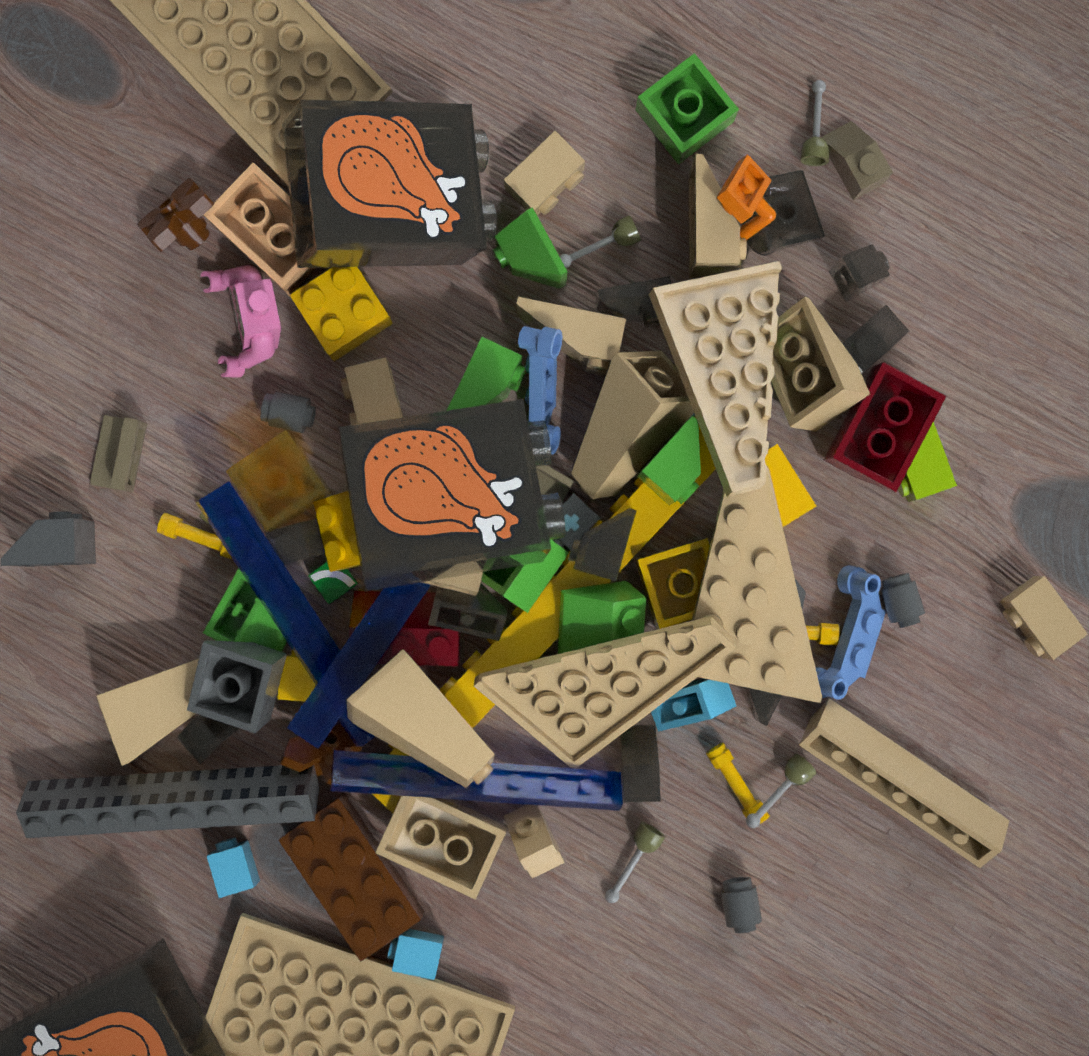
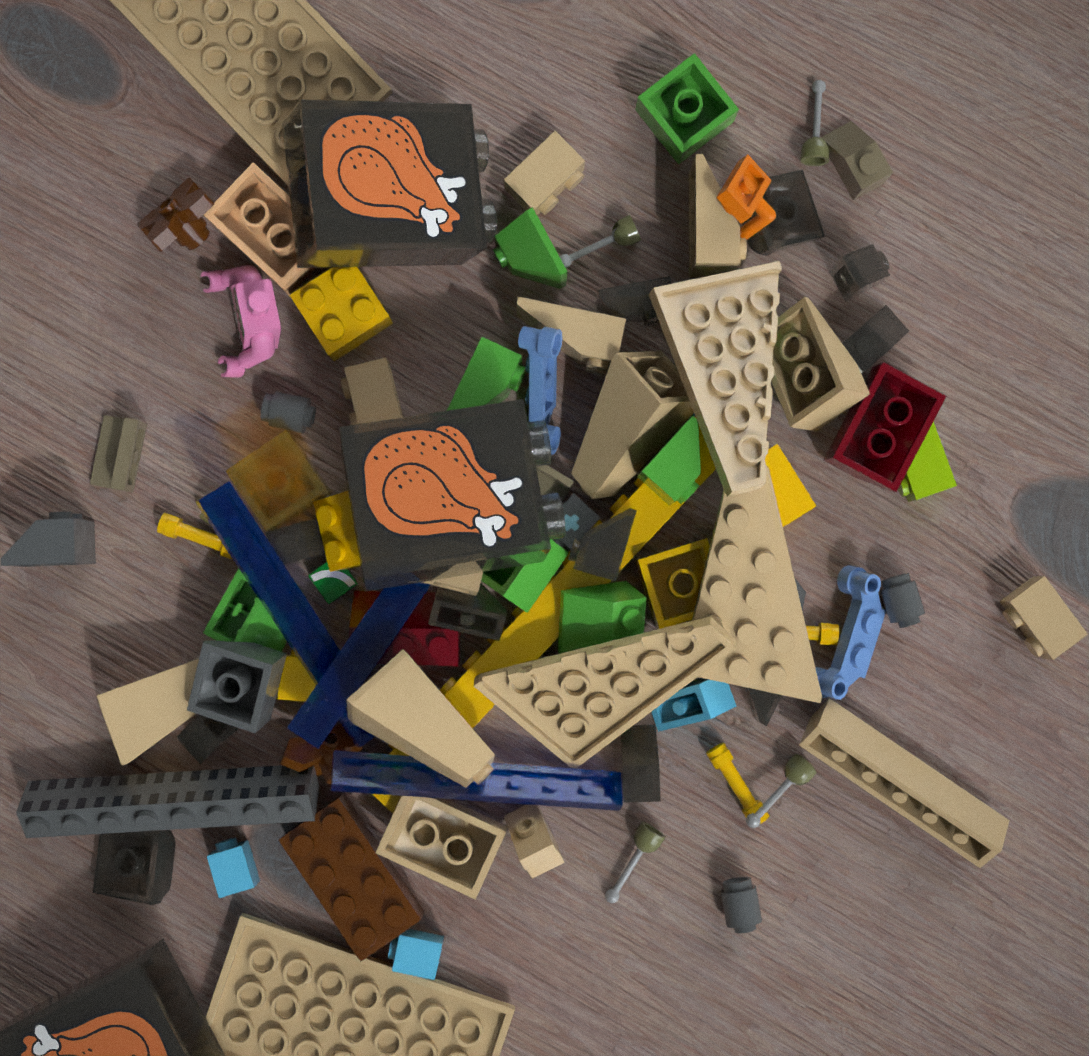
none -> clear smoke slope [93,830,176,905]

